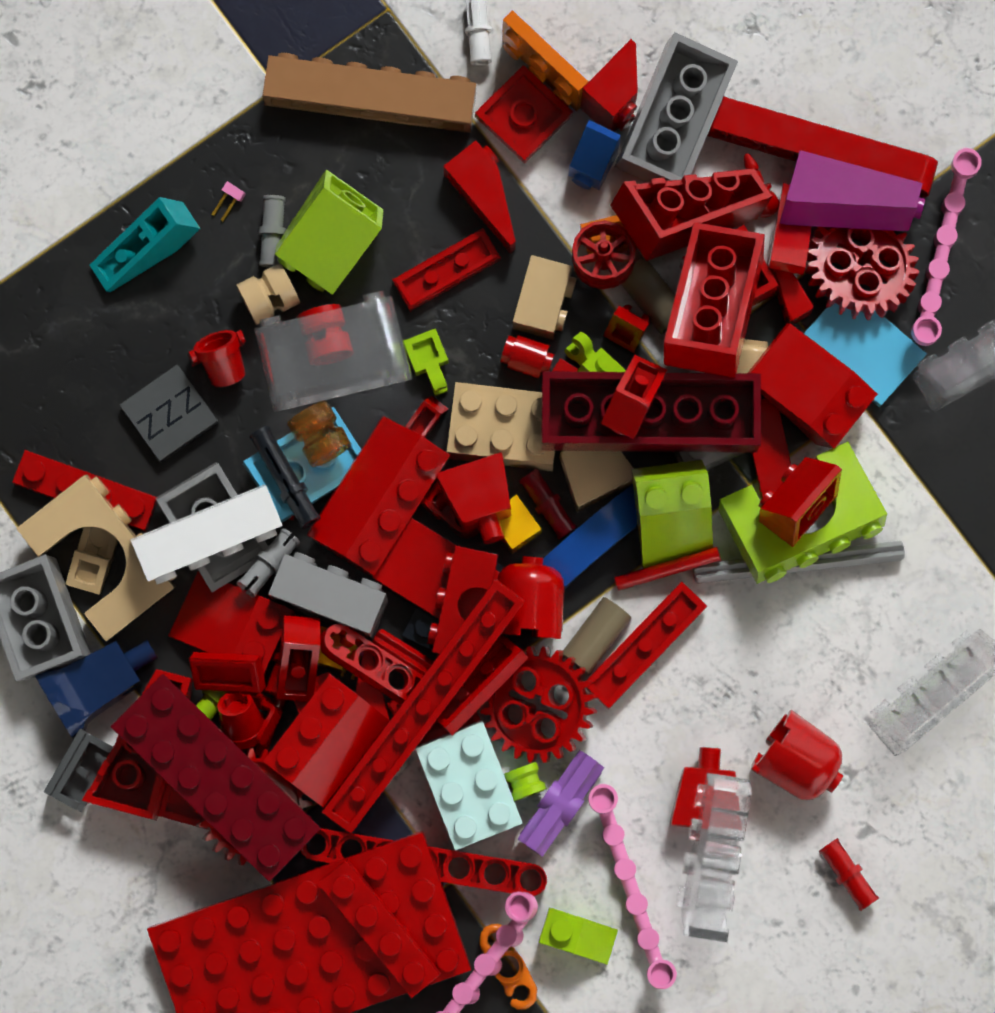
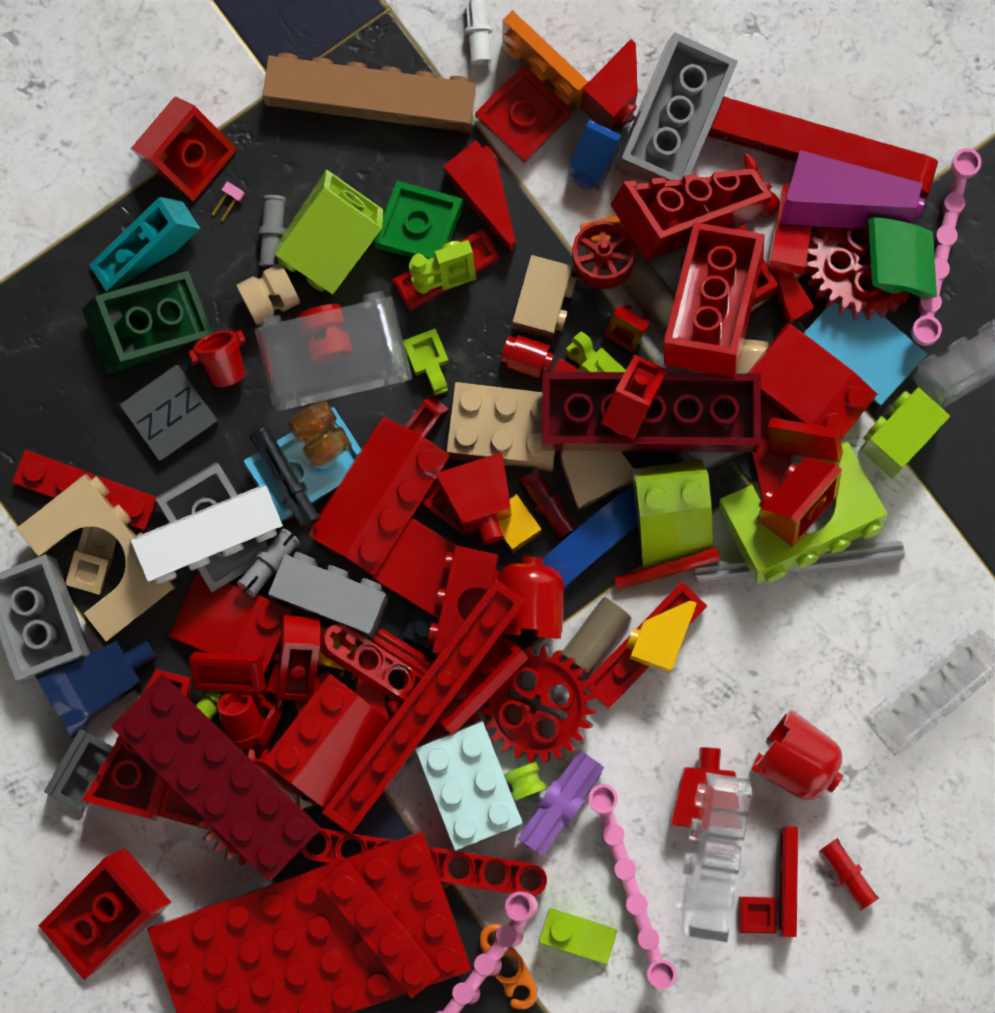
none -> red slope [38,848,172,980]
none -> dark green slope [82,271,213,374]
none -> red slope [130,96,237,202]
none -> green plate [373,181,464,259]
none -> lime plate [409,240,476,294]
none -> yellow slope [626,601,697,674]
none -> red tile [739,897,777,934]
none -> red tile [767,418,843,462]
none -> red tile [779,826,798,937]
none -> lime brick [861,387,950,479]
none -> green slope [868,217,937,300]

